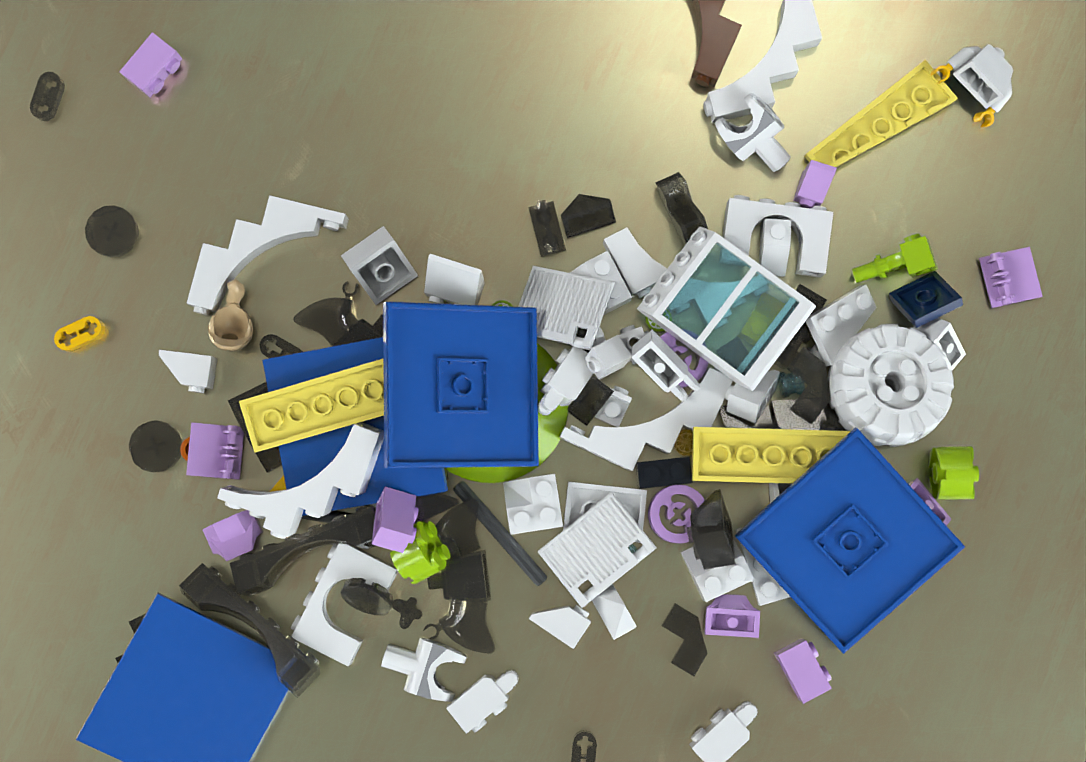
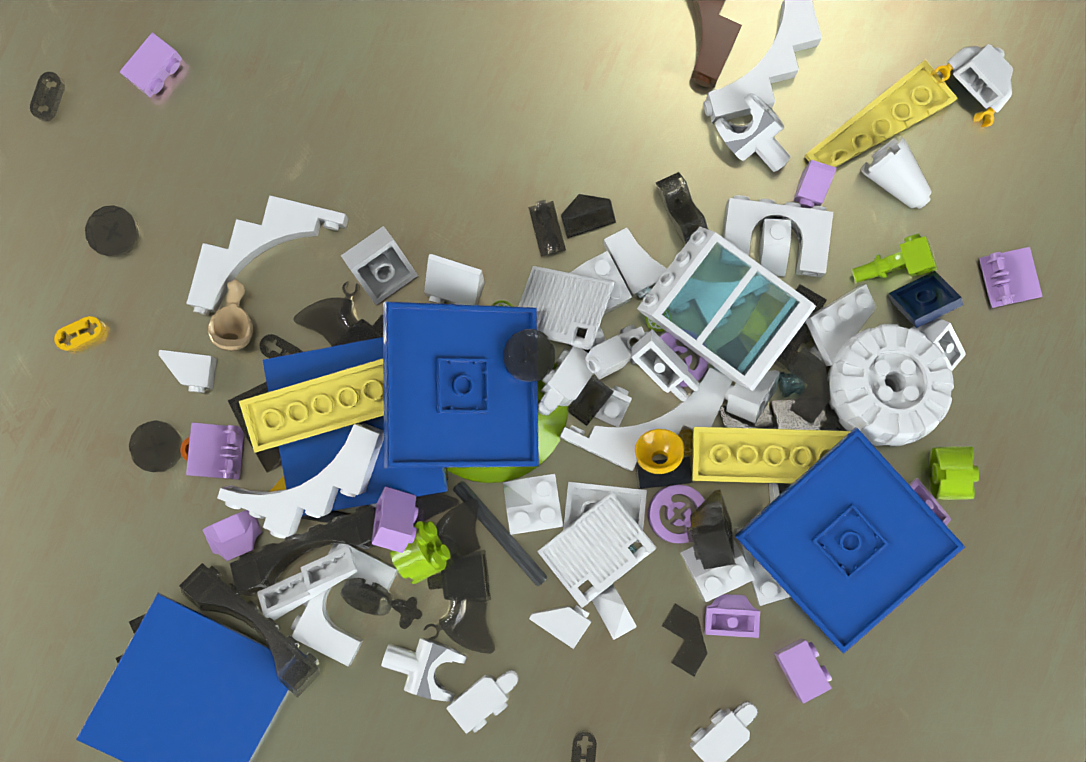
none -> white slope [257,546,358,621]
none -> clear smoke tile [503,329,556,382]
none -> yellow piece [635,429,684,474]
none -> white cone [861,136,932,209]

